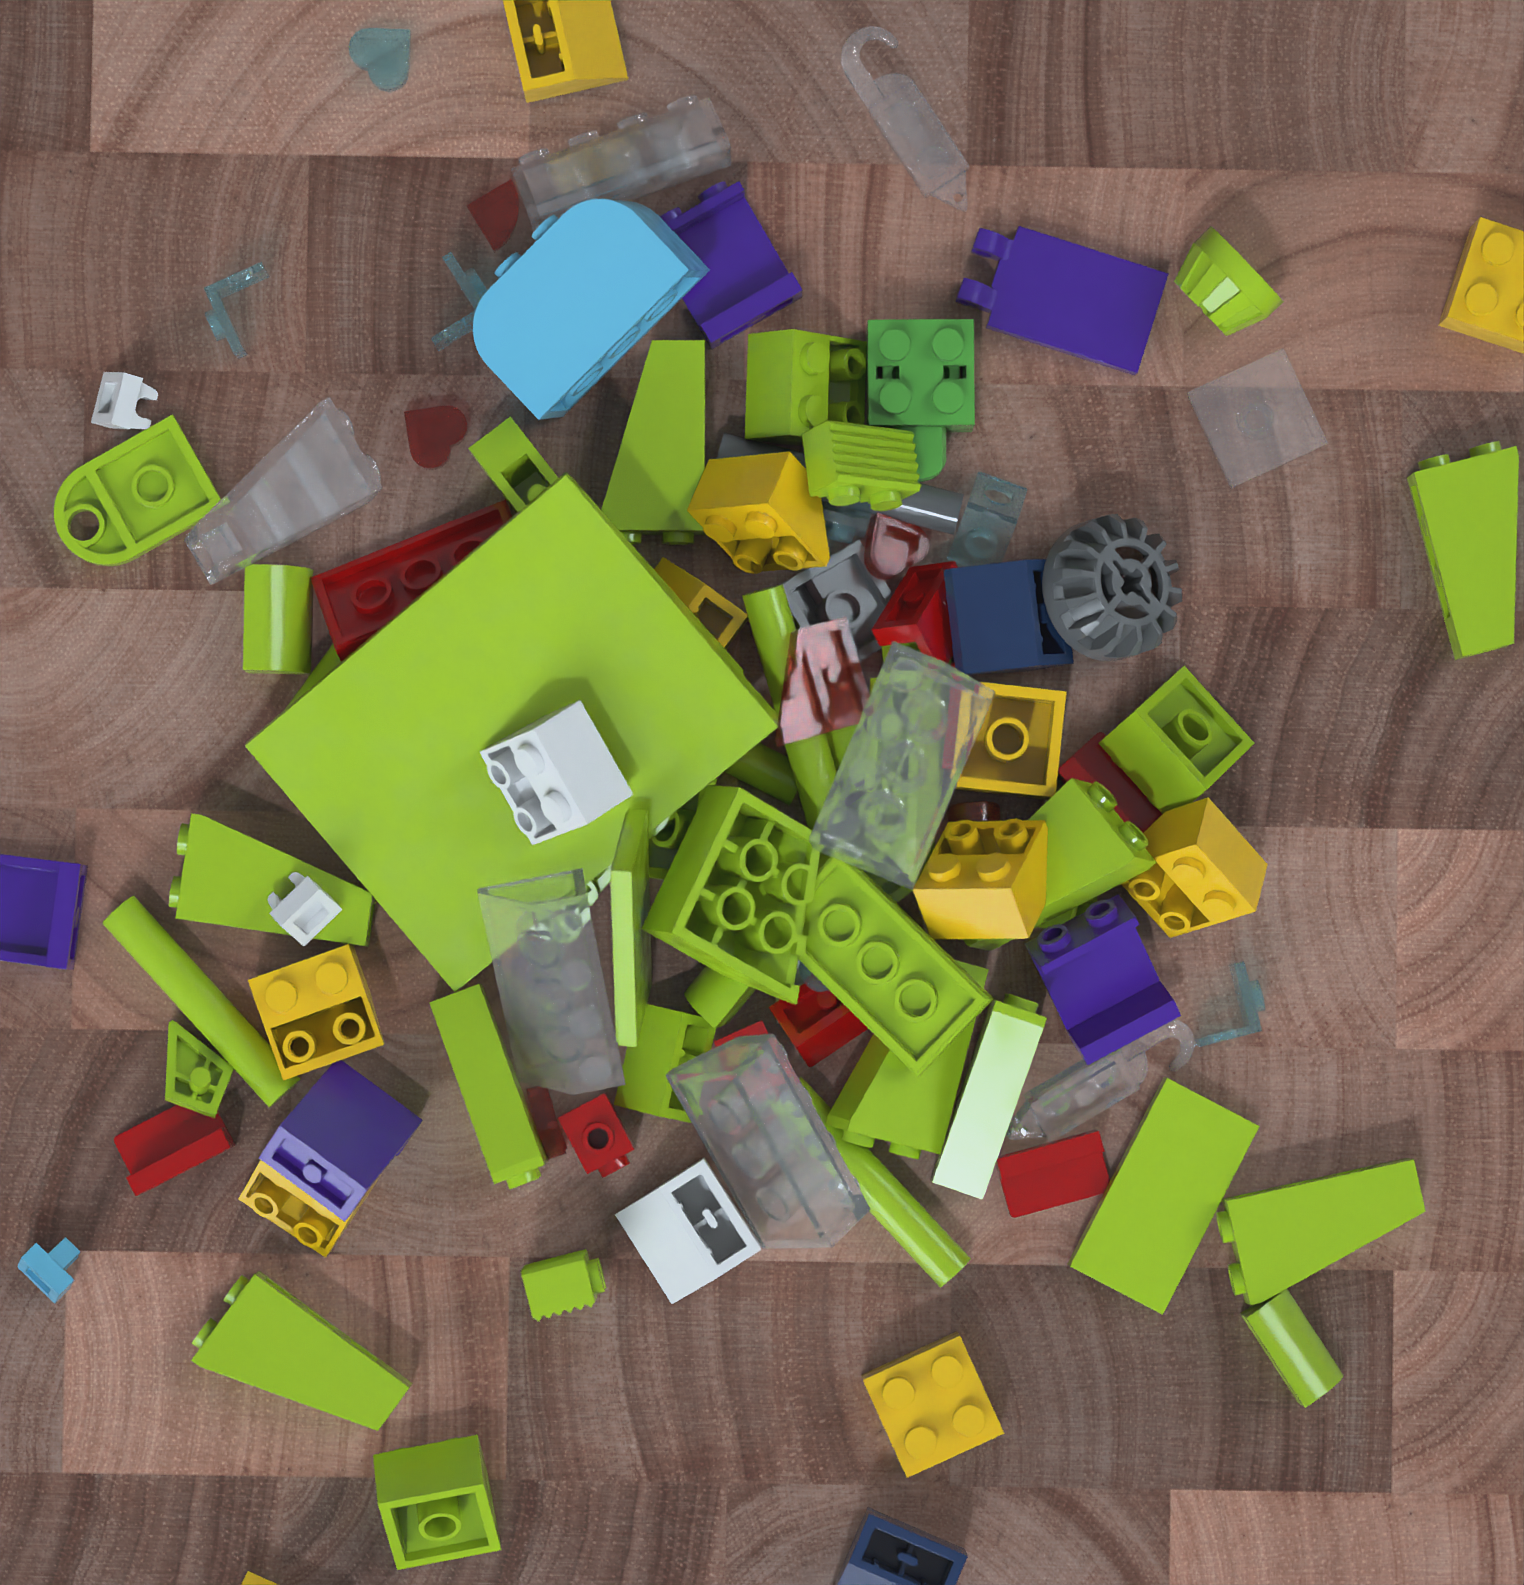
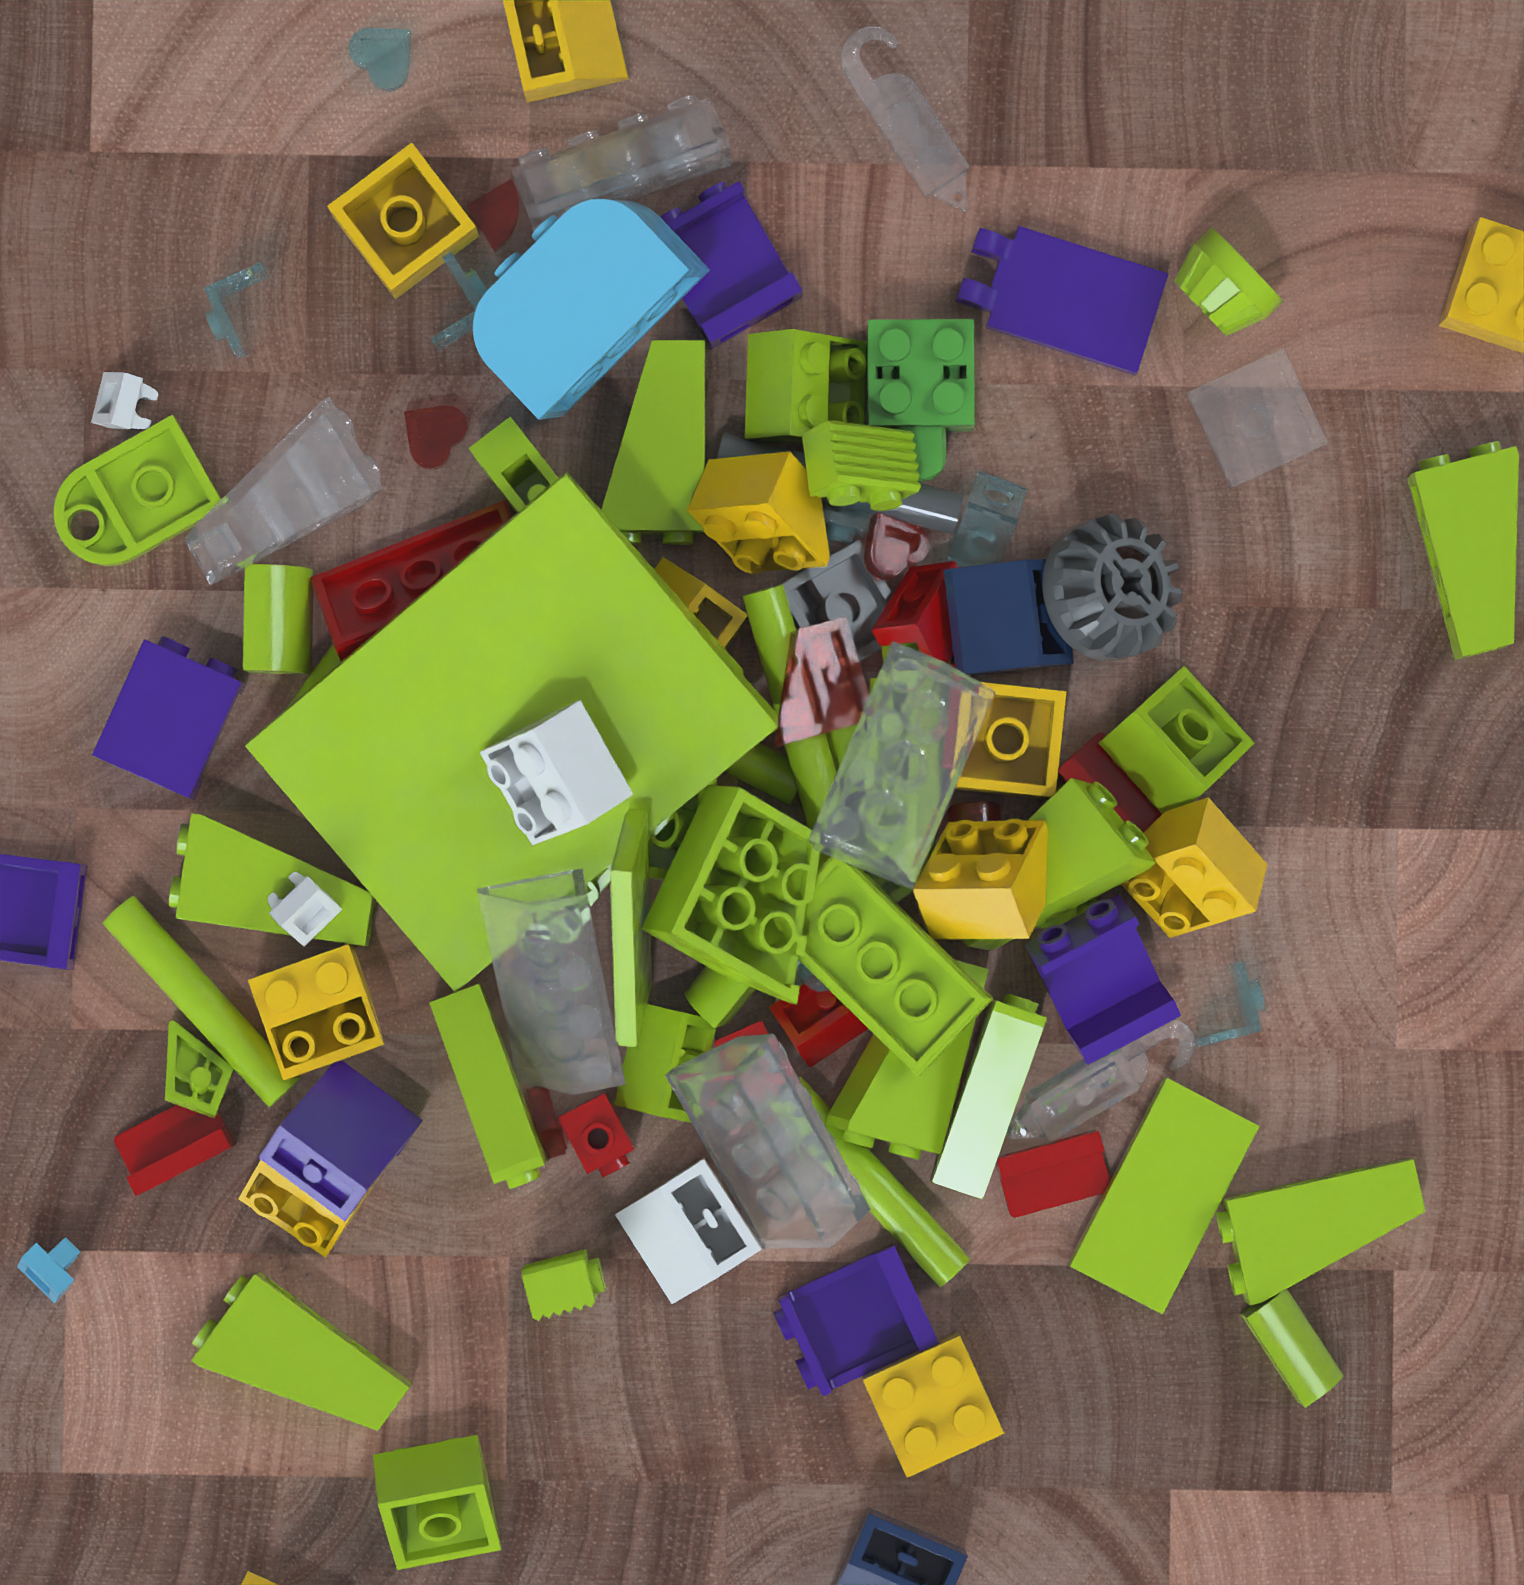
none -> dark purple panel [92,635,246,800]
none -> yellow brick [327,143,479,299]
none -> dark purple panel [773,1243,939,1396]

